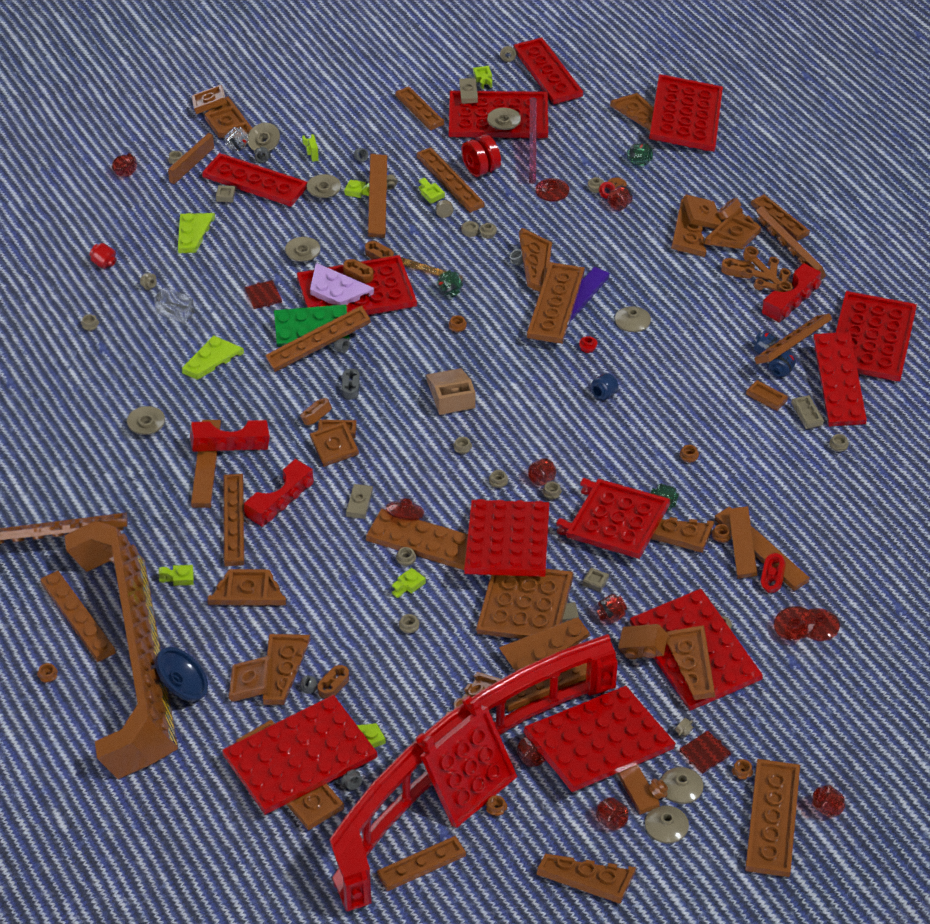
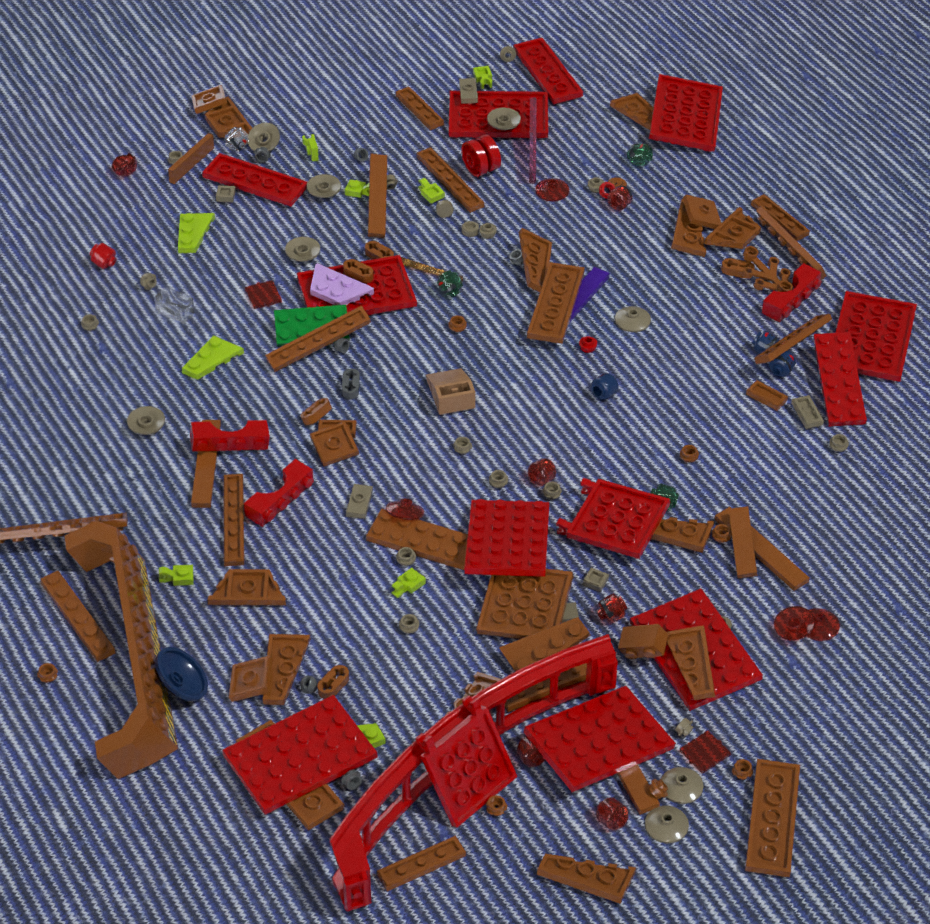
dark orange beam [717,197,741,220] -> none
red plate [761,553,786,593] -> none
clear red head [812,785,845,818] -> none

